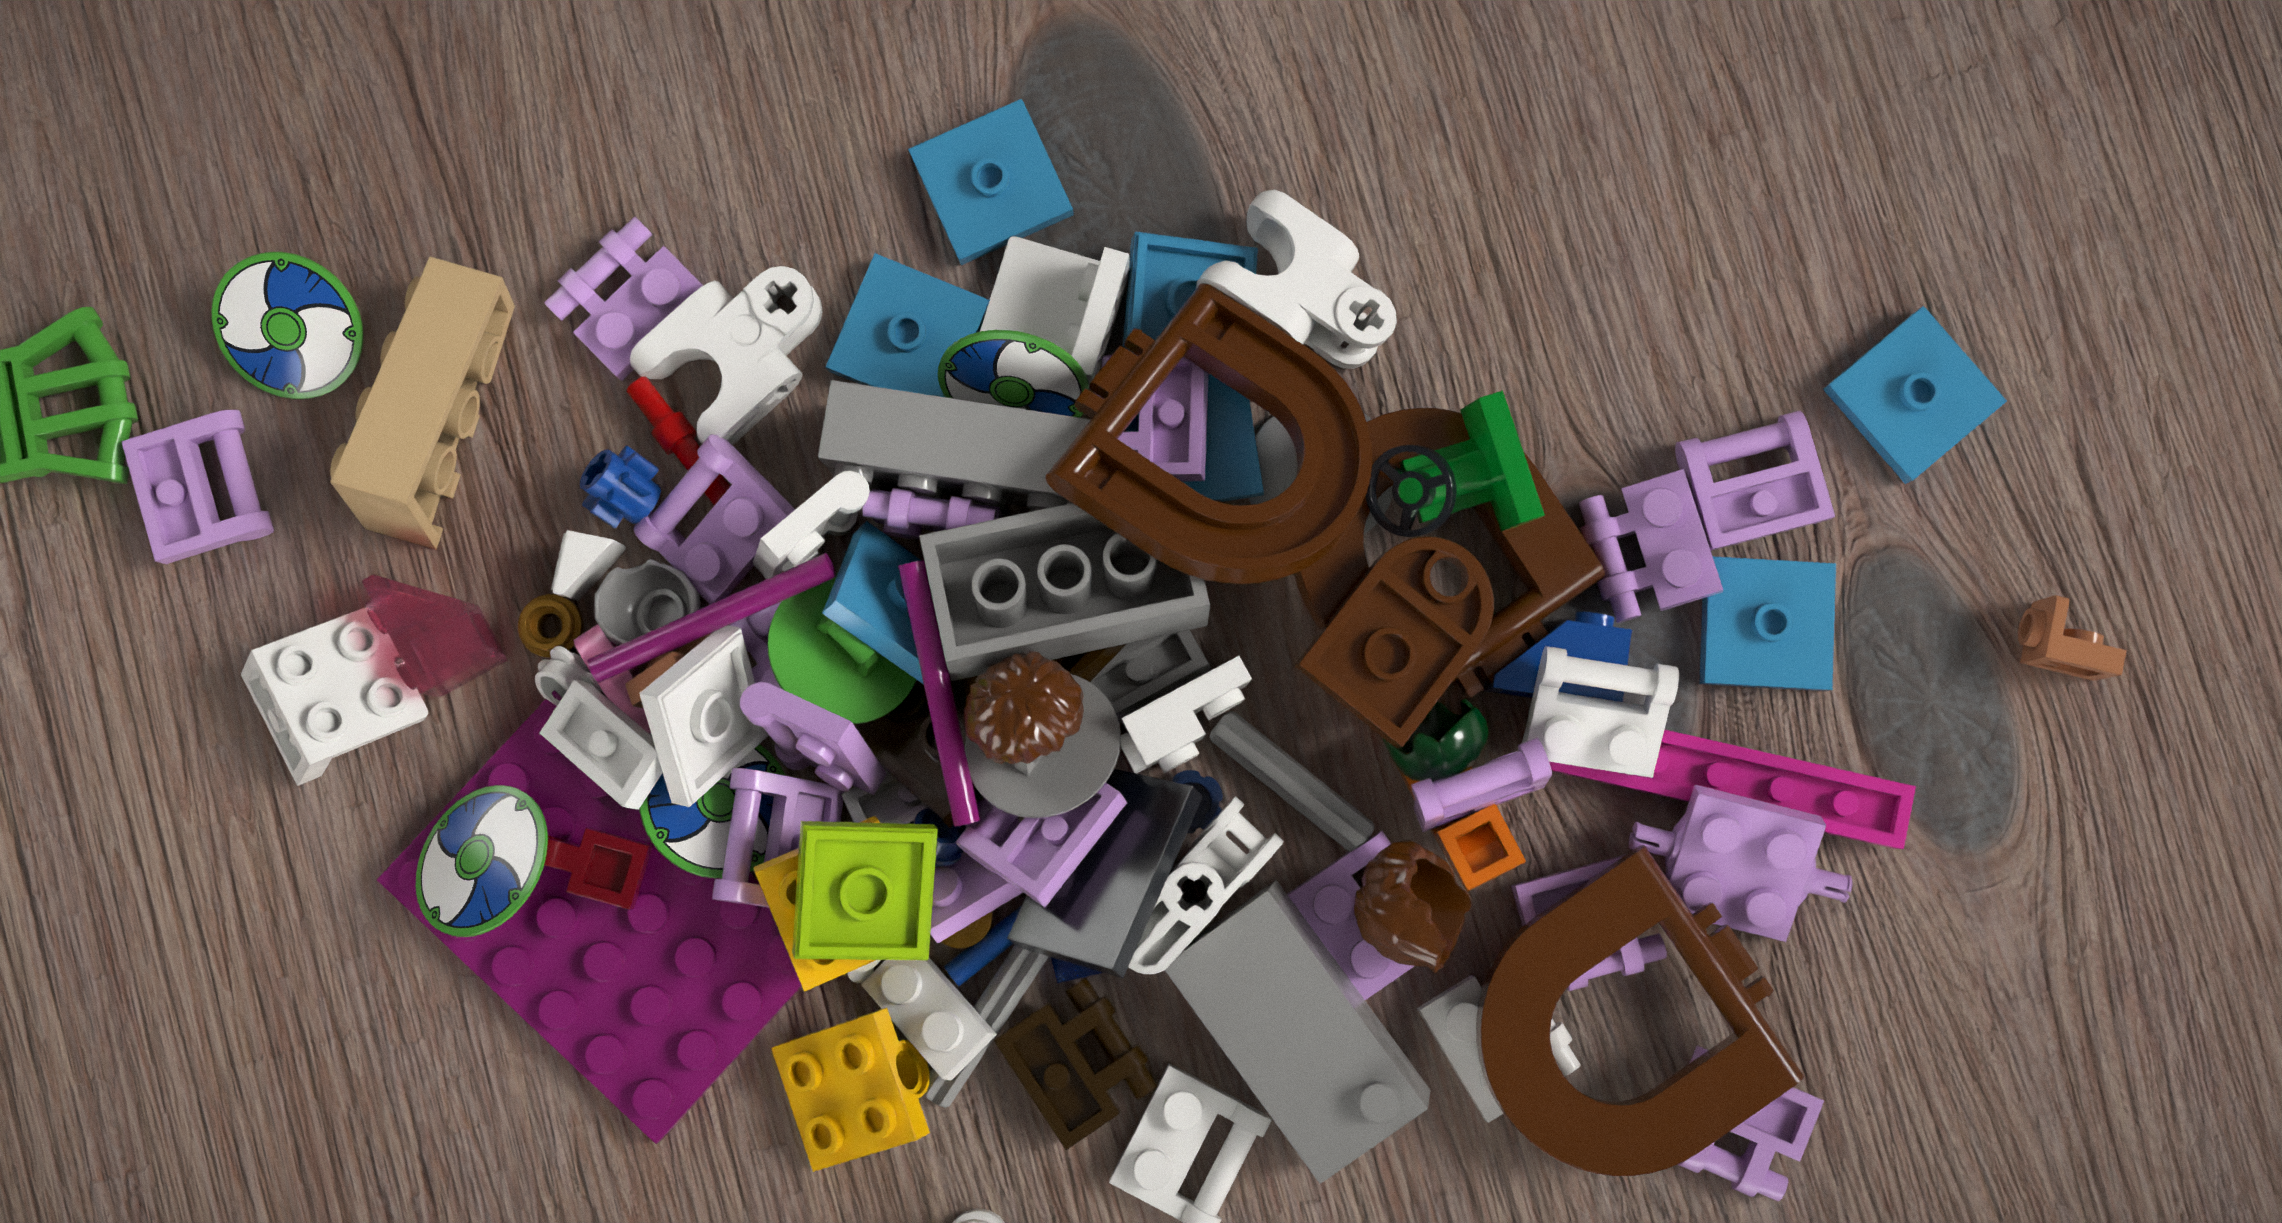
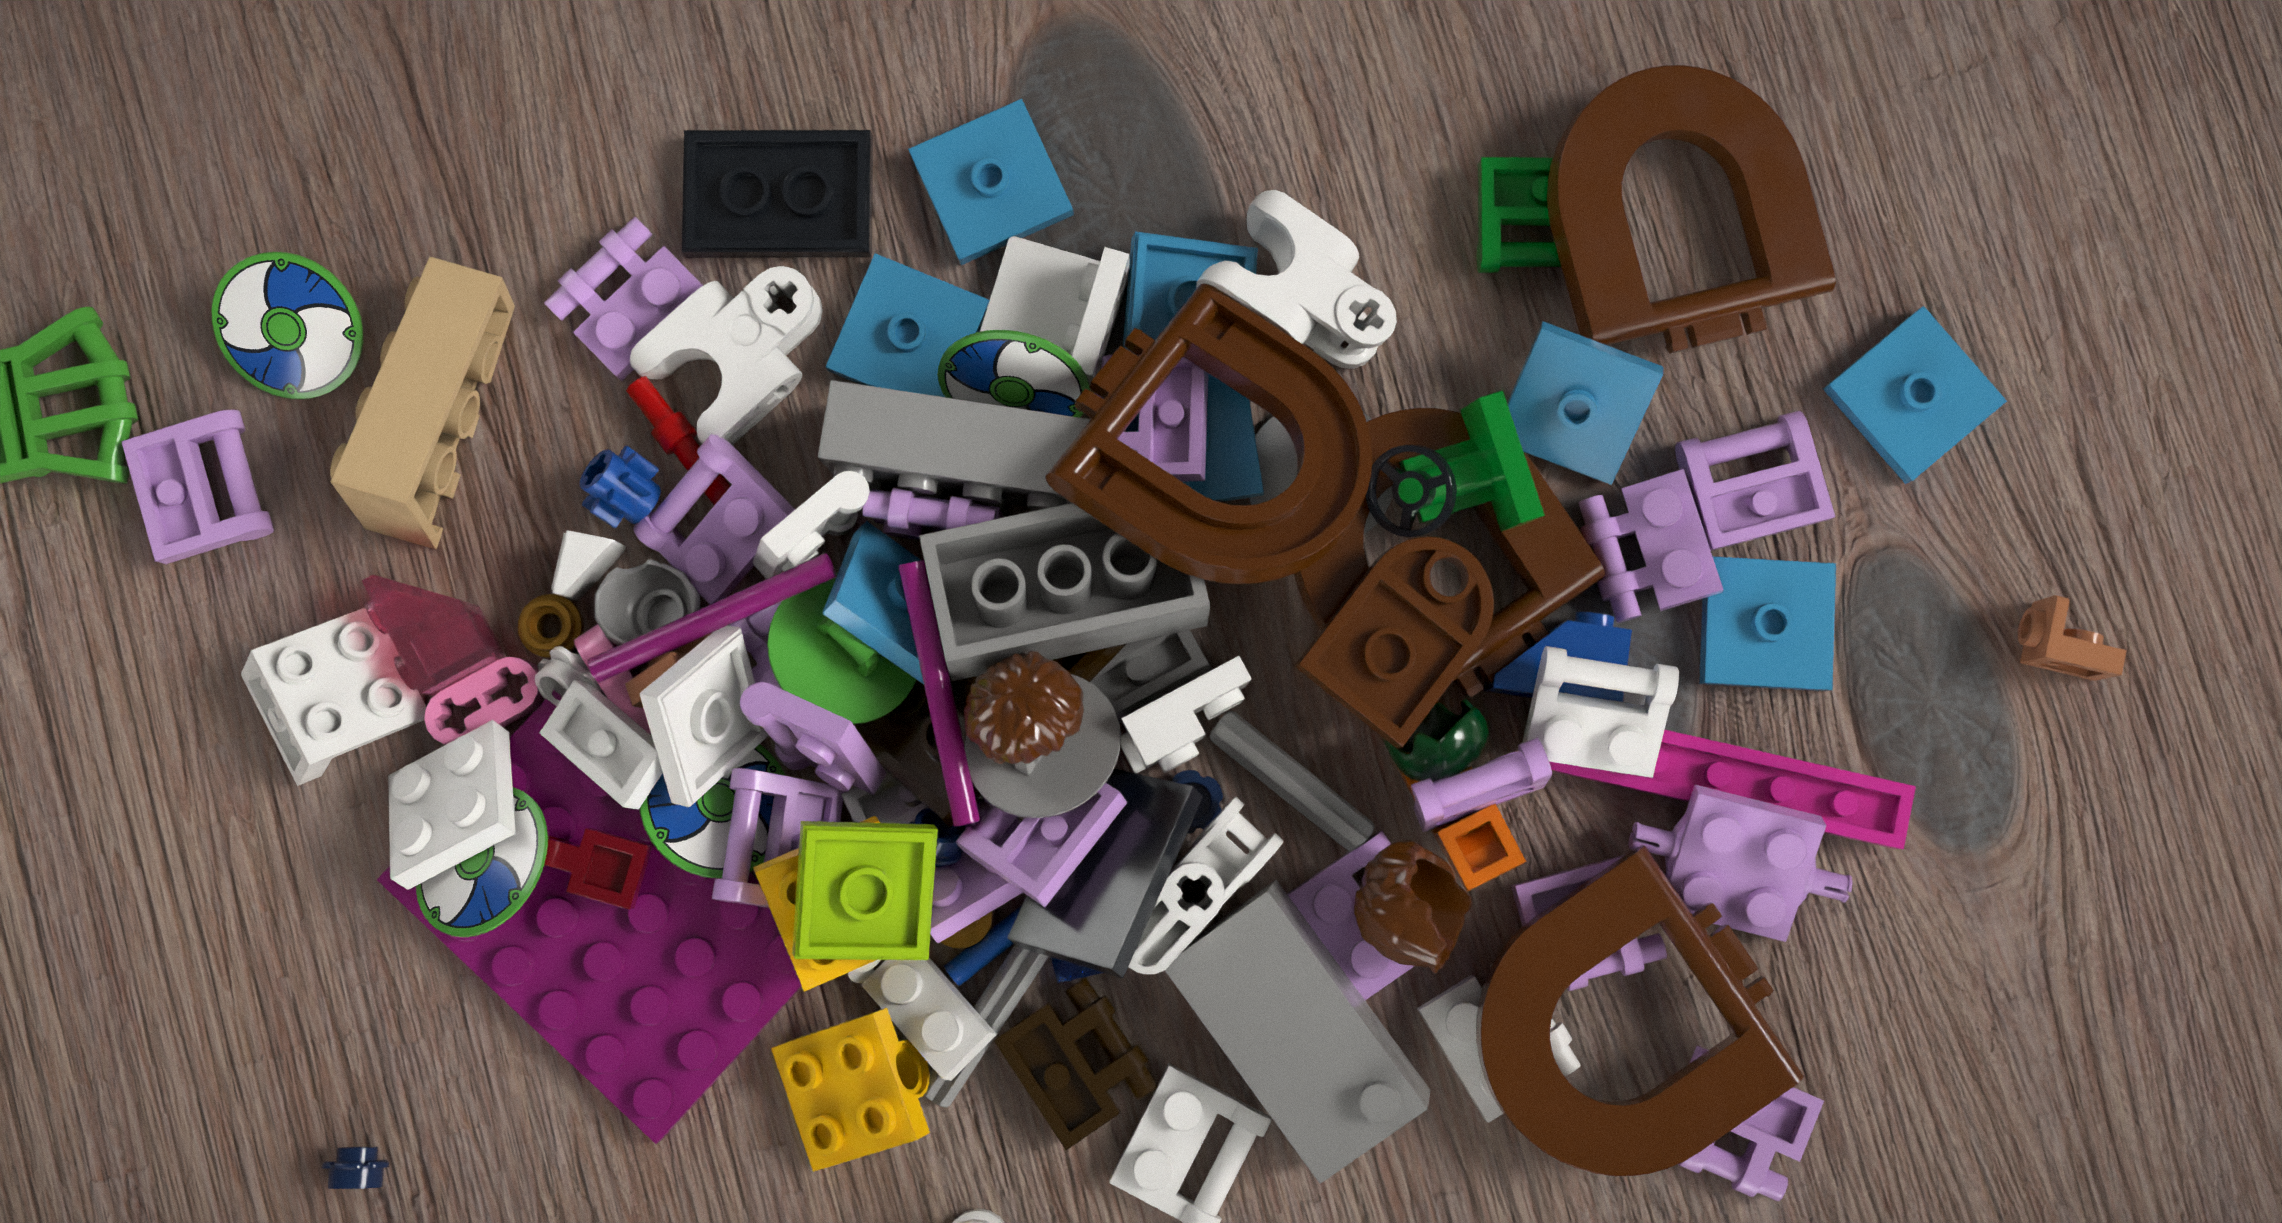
none -> dark blue plate [322,1147,389,1189]
none -> white plate [388,720,516,890]
none -> bright pink beam [424,657,544,744]
none -> black tile [682,130,873,258]
none -> green plate [1477,157,1561,273]
none -> dark azure plate [1507,321,1663,485]
none -> reddish brown piece [1547,65,1836,354]

